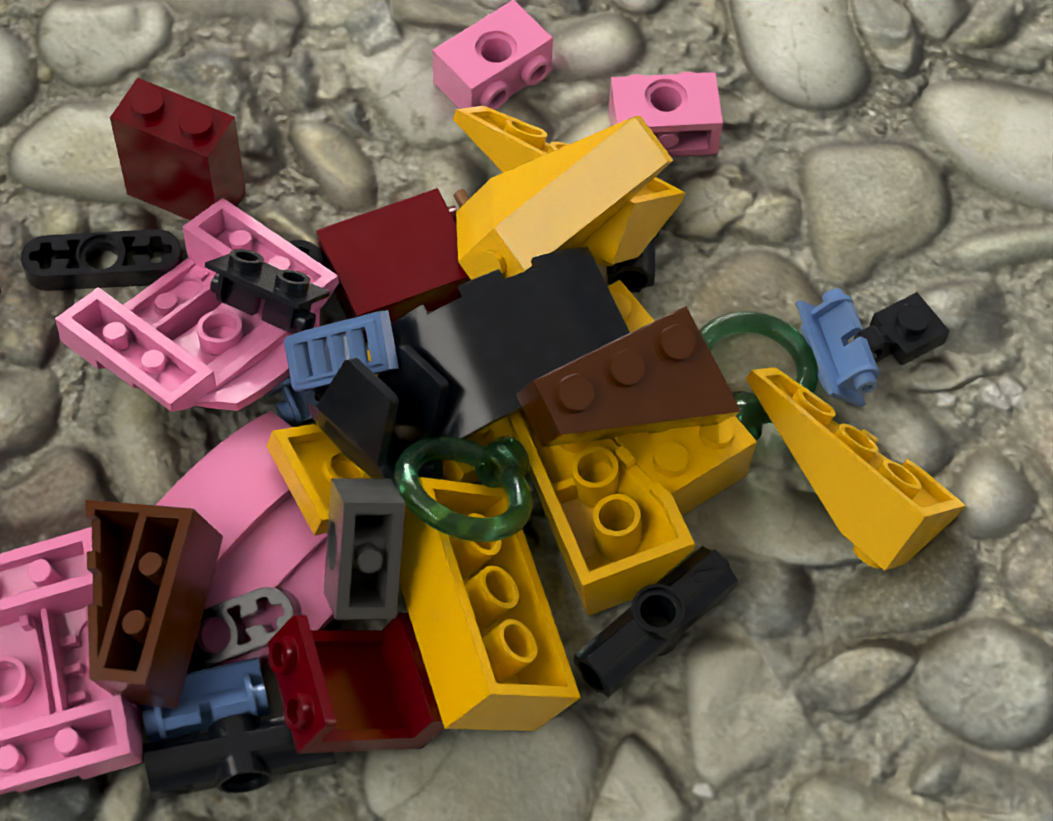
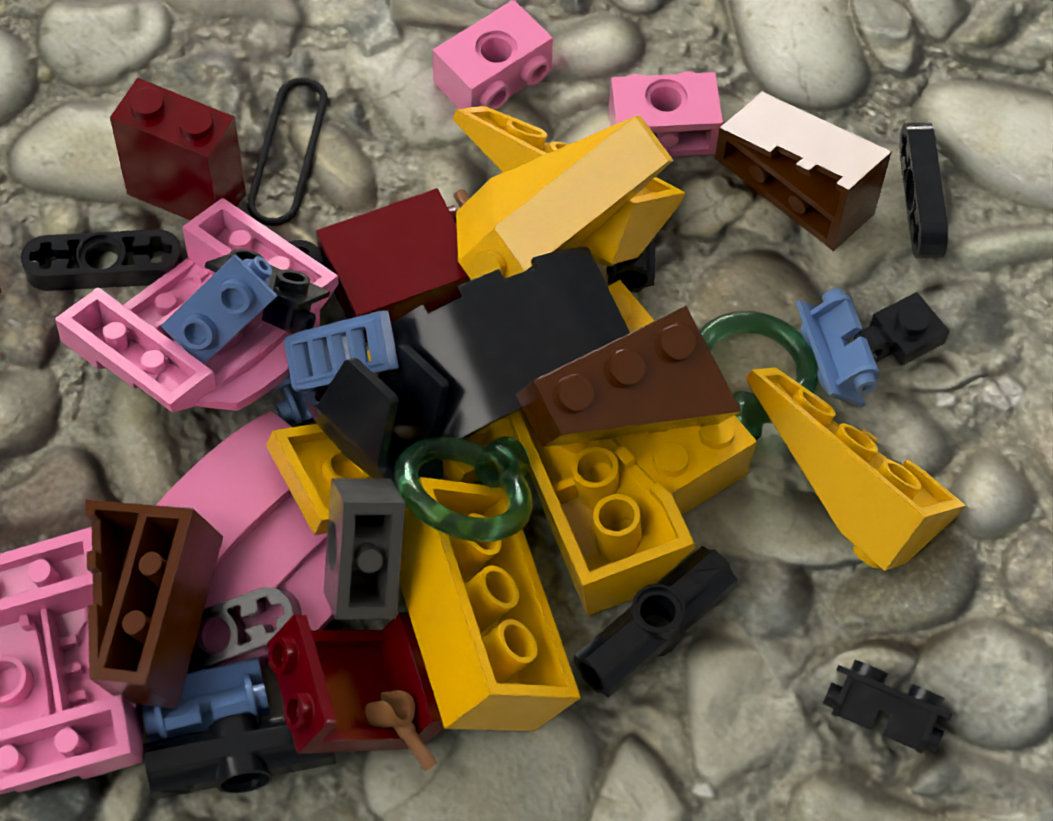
none -> medium blue hinge [161,254,277,364]
none -> black piece [247,77,327,226]
none -> medium nougat hand [365,690,438,771]
none -> reddish brown wedge [715,92,892,251]
none -> black hinge [823,659,953,754]
none -> black beam [899,123,948,258]

